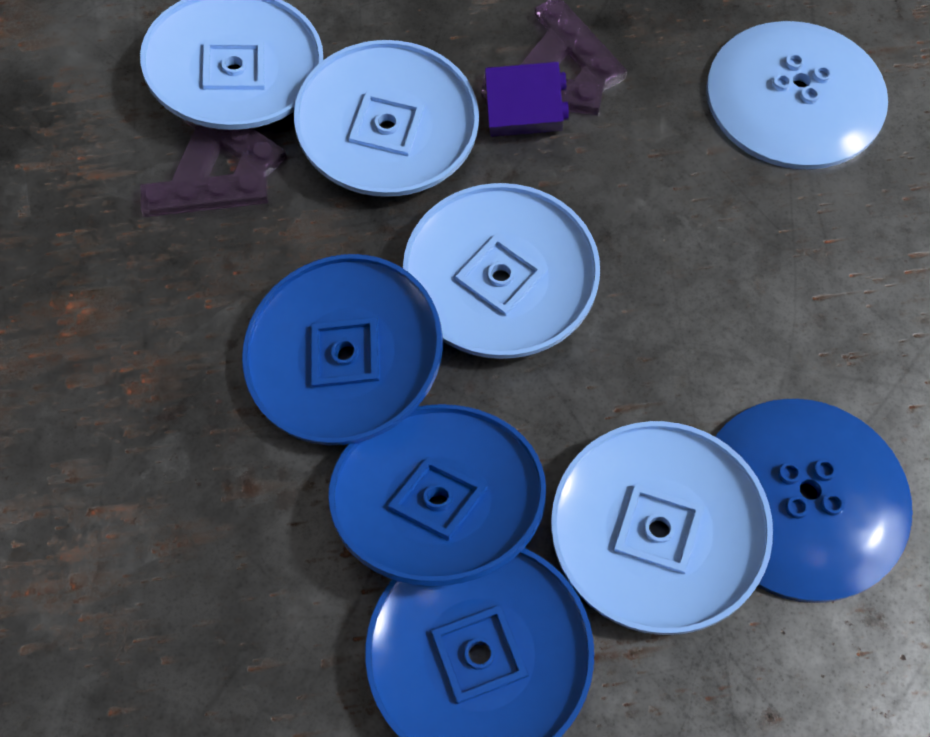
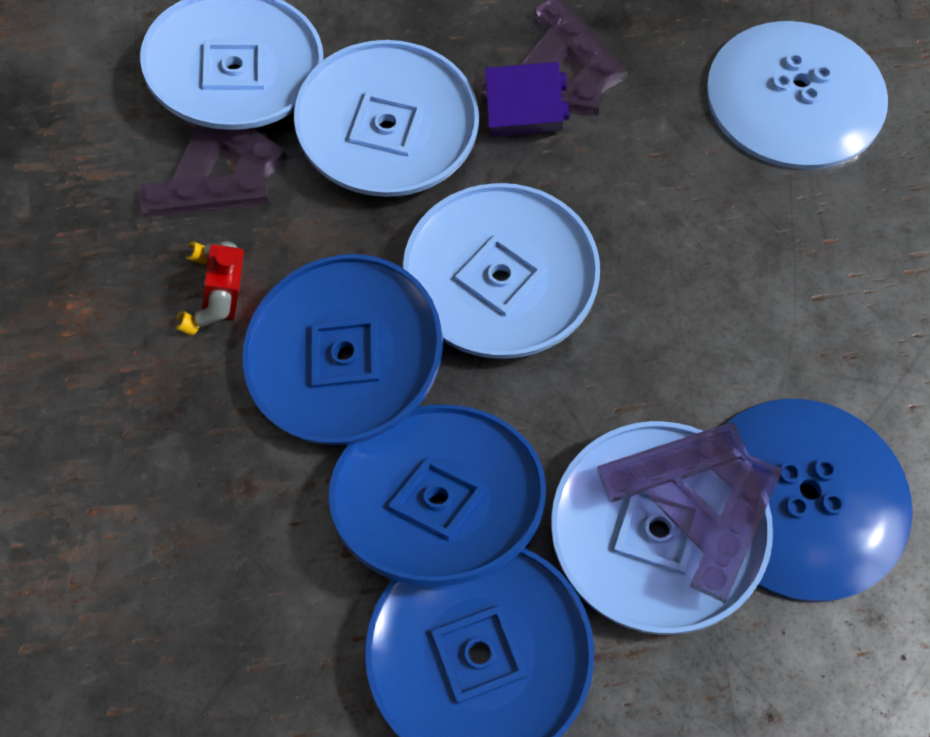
none -> torso [175,241,244,336]
none -> clear purple plate [597,422,783,603]

